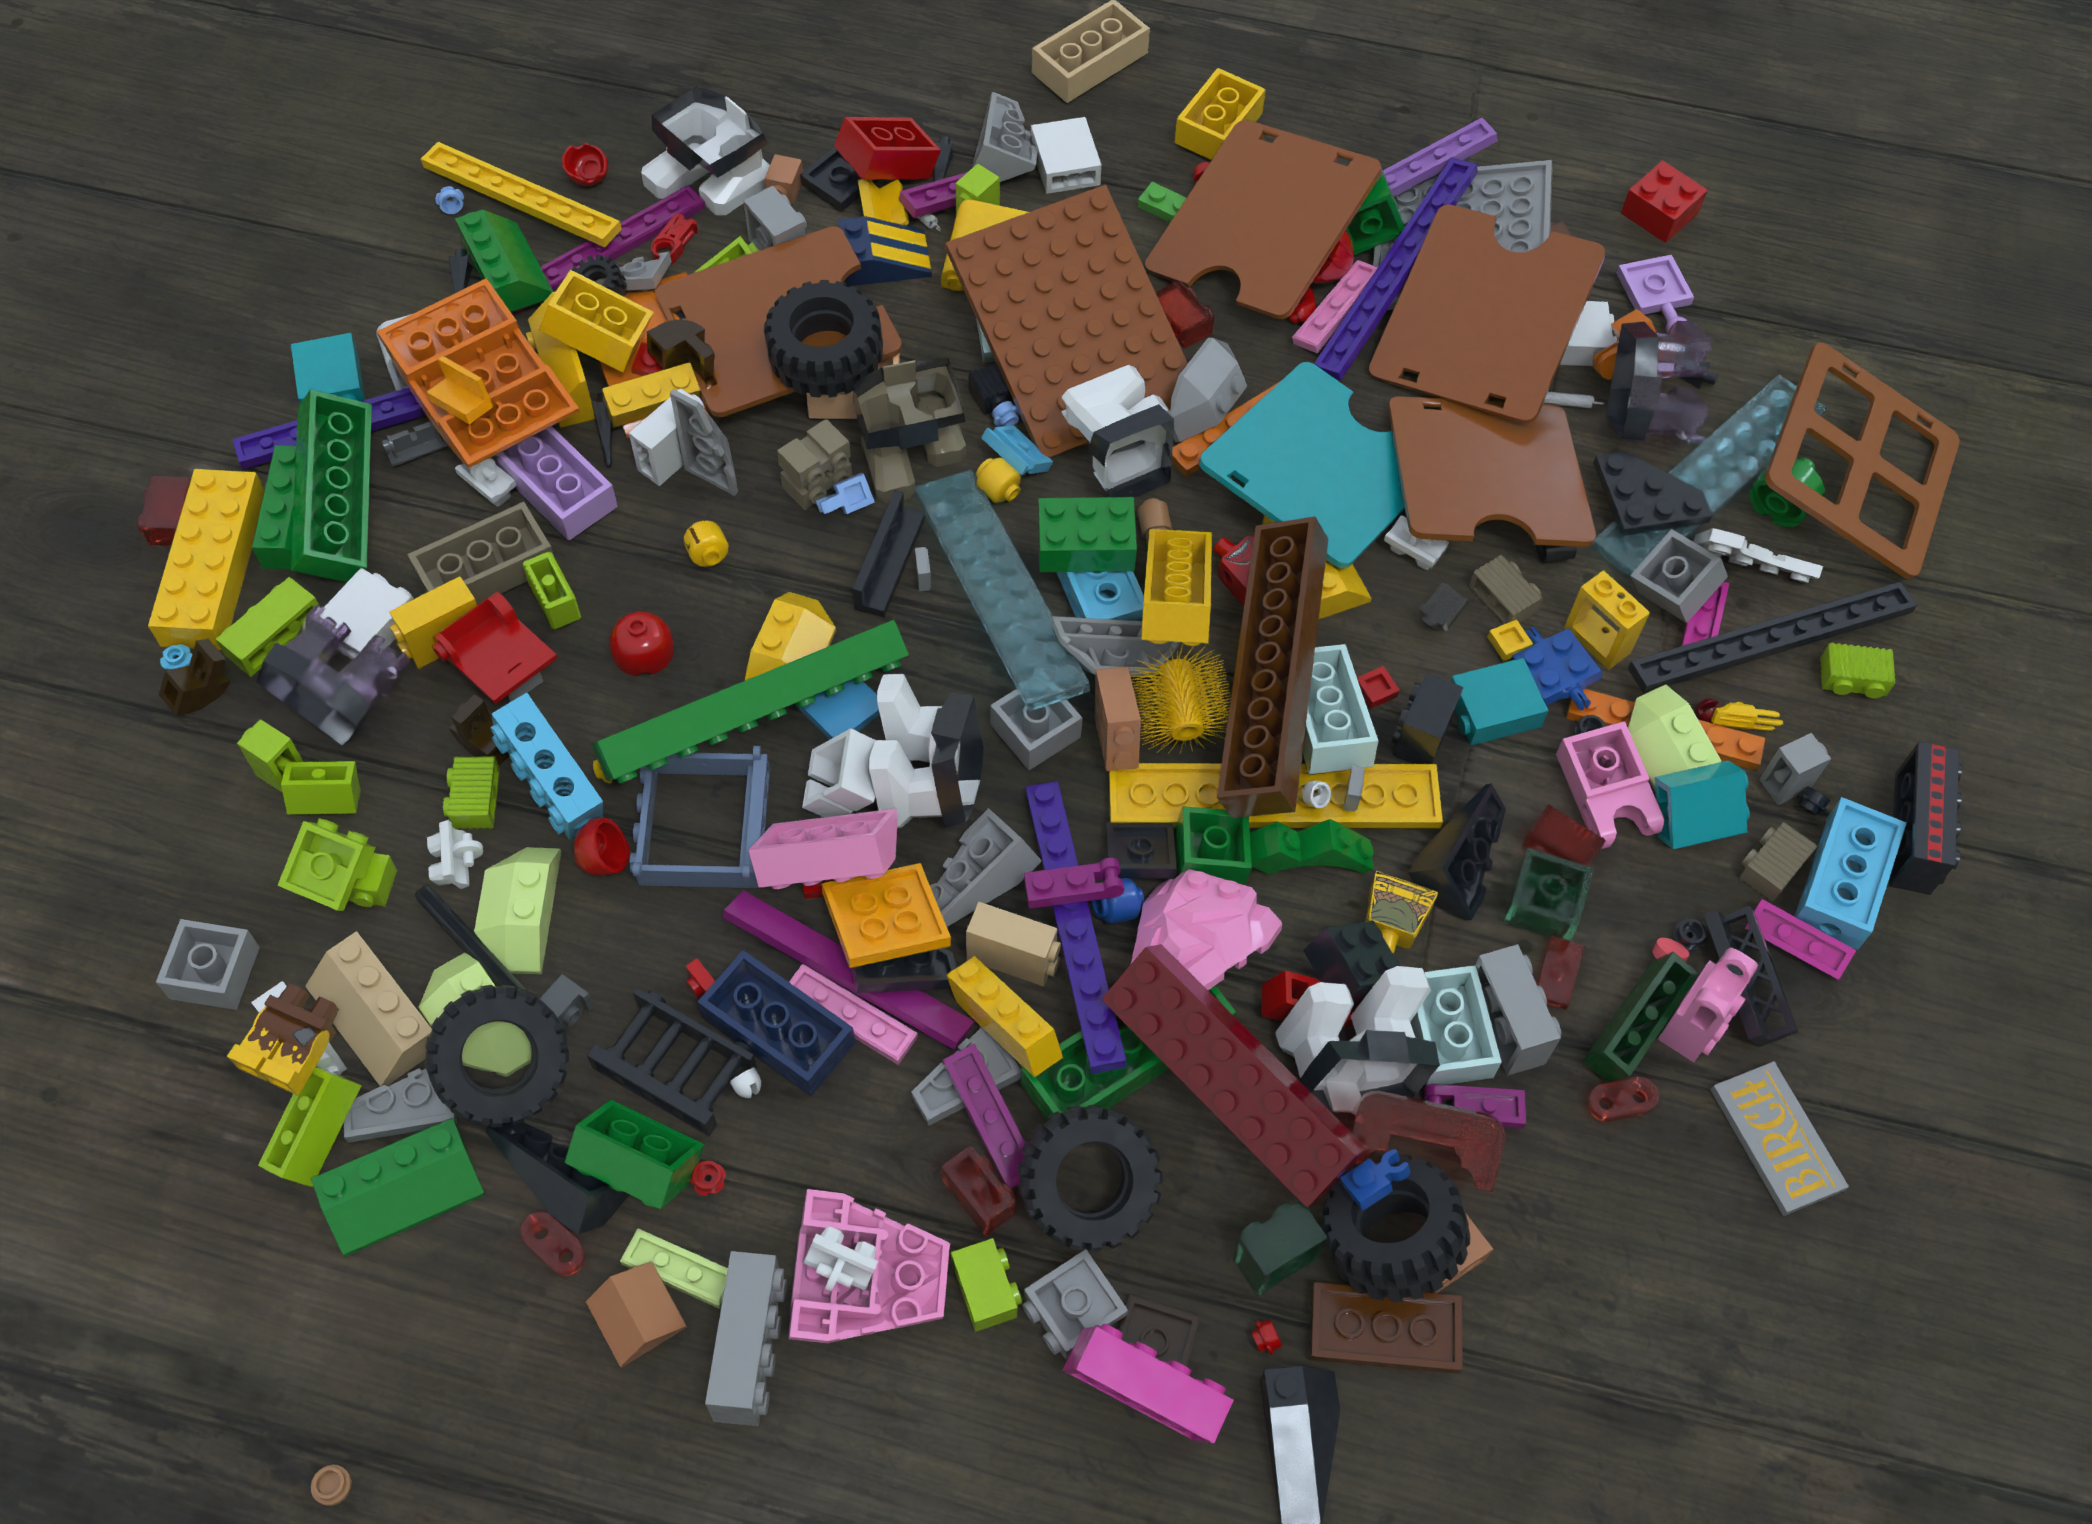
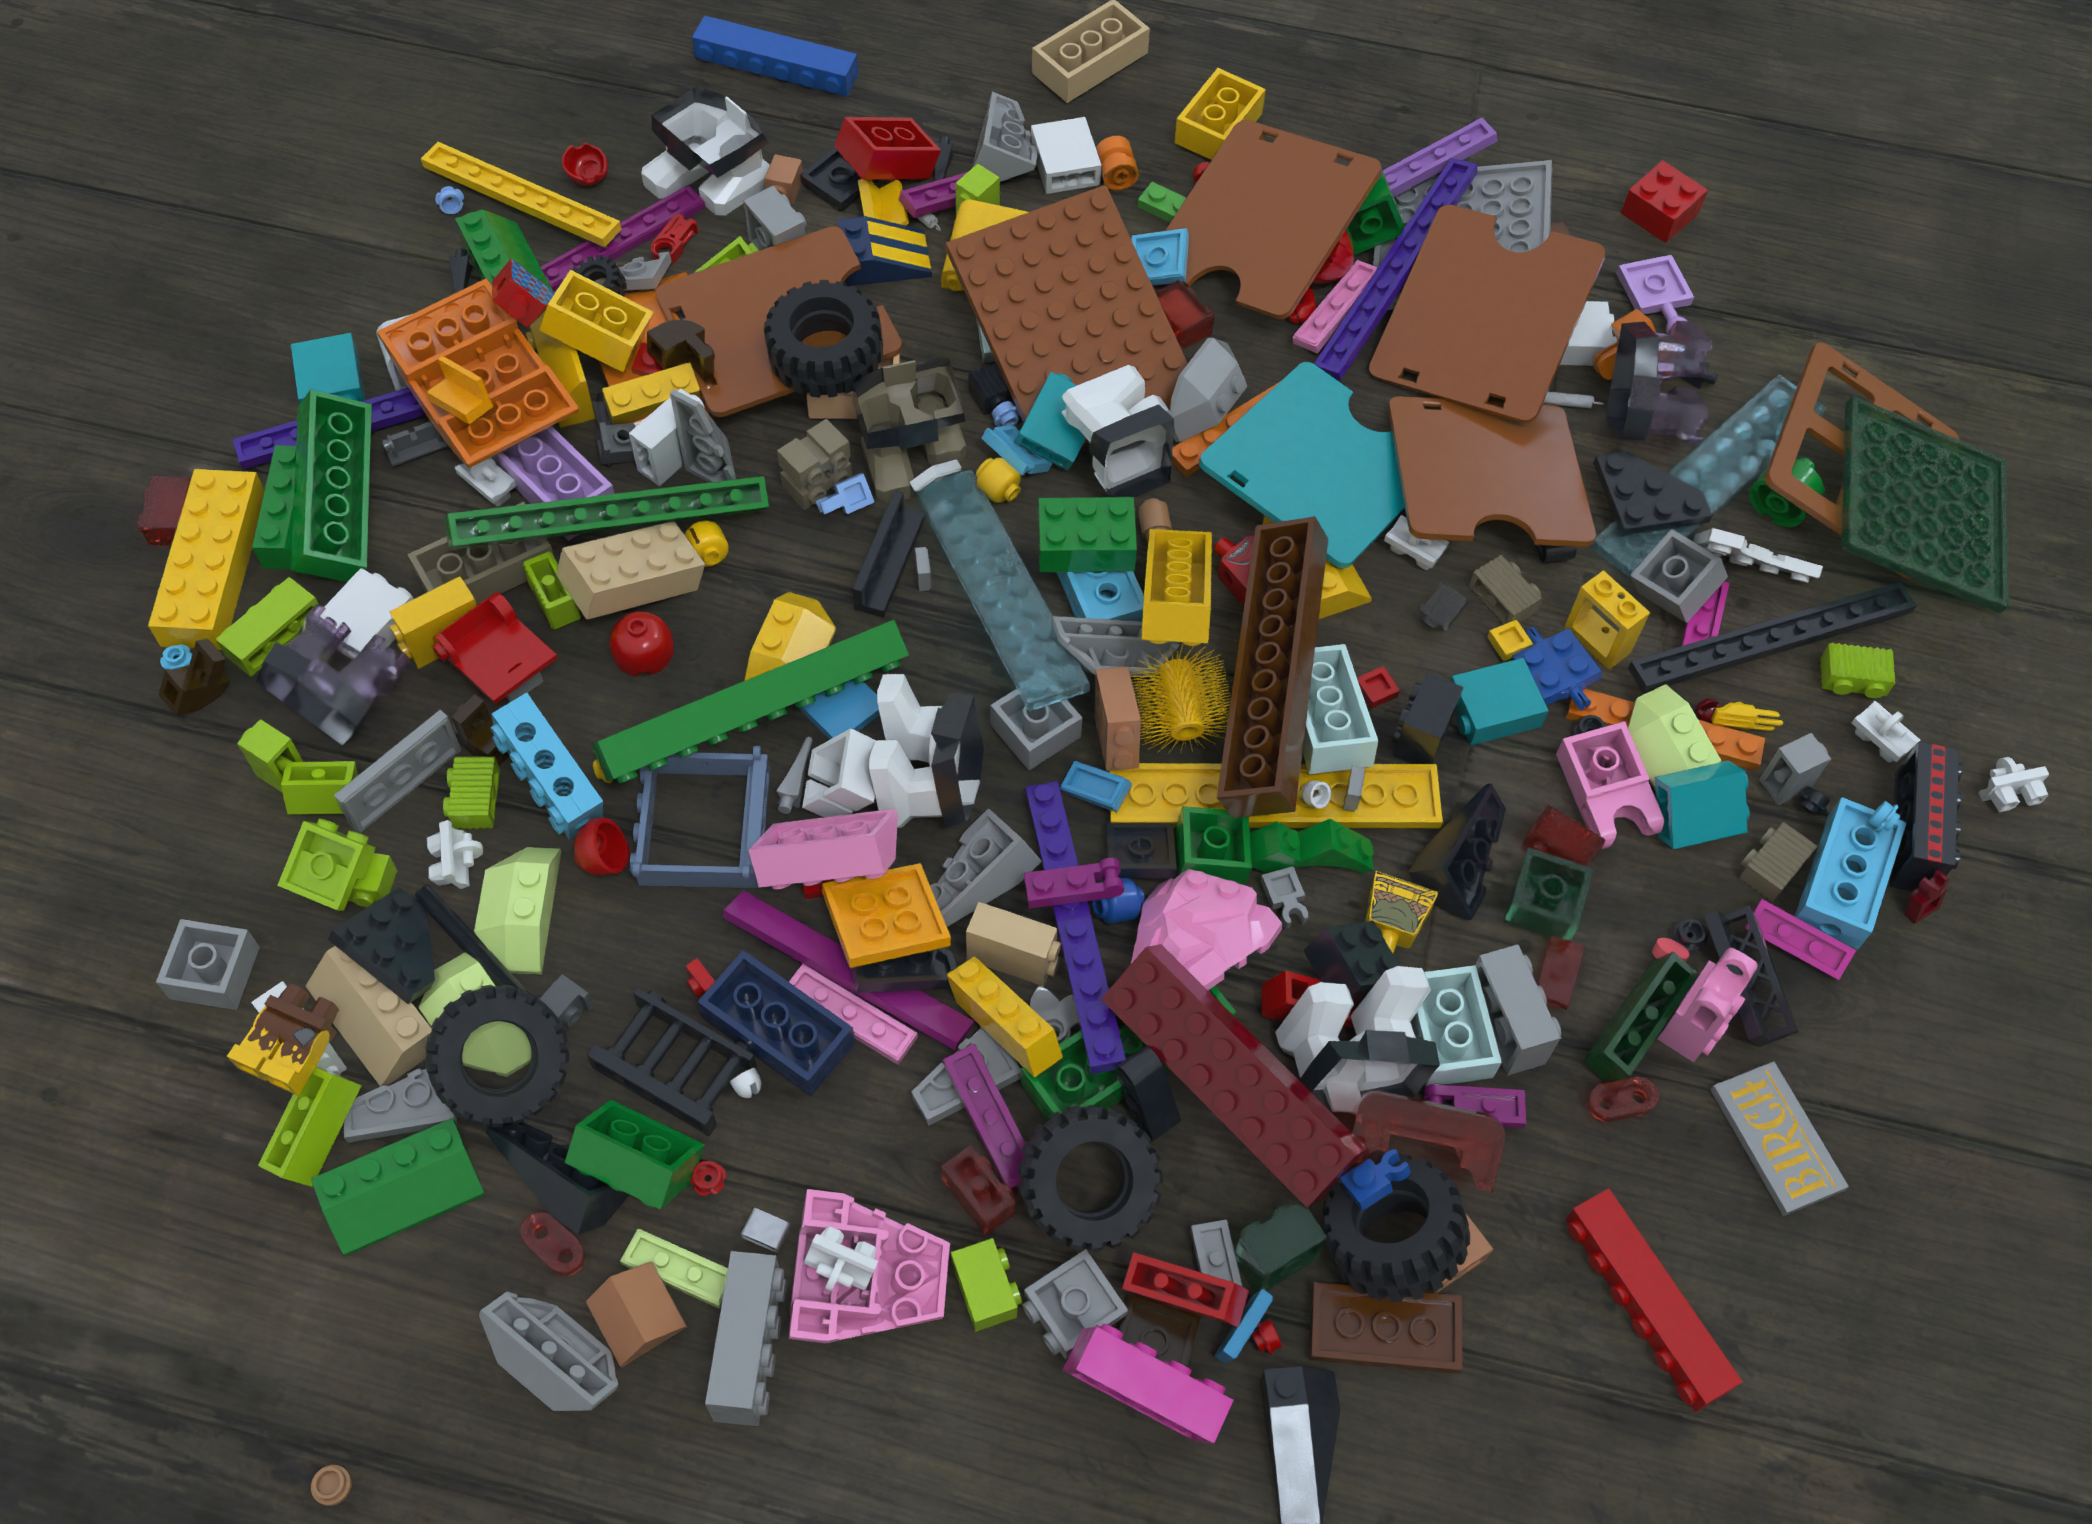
none -> black plate [328,887,435,1004]
none -> light grey tile [334,710,462,833]
none -> green brick [444,476,769,550]
none -> light grey wedge [479,1291,619,1411]
none -> red torso [492,258,555,328]
none -> tan brick [556,521,705,619]
none -> dark grey brick [595,422,635,464]
none -> blue brick [692,15,858,97]
none -> flat silver piece [740,1208,791,1253]
none -> light grey piece [776,737,812,814]
none -> white tile [910,459,962,492]
none -> teal brick [1014,372,1086,471]
none -> light grey plate [1030,986,1079,1044]
none -> dark azure tile [1060,761,1132,812]
none -> orange wheel [1096,136,1139,191]
none -> black beam [1116,1046,1181,1142]
none -> red brick [1122,1252,1249,1327]
none -> medium azure tile [1131,228,1189,286]
none -> light grey plate [1190,1219,1242,1286]
none -> dark azure tile [1214,1289,1273,1364]
none -> light grey plate [1260,866,1308,929]
none -> red brick [1565,1188,1743,1412]
none -> clear green plate [1841,396,2009,613]
none -> white hips [1852,701,1920,763]
none -> medium azure plate [1868,801,1900,831]
none -> dark red plate [1905,869,1949,924]
none -> white hips [1978,757,2049,812]

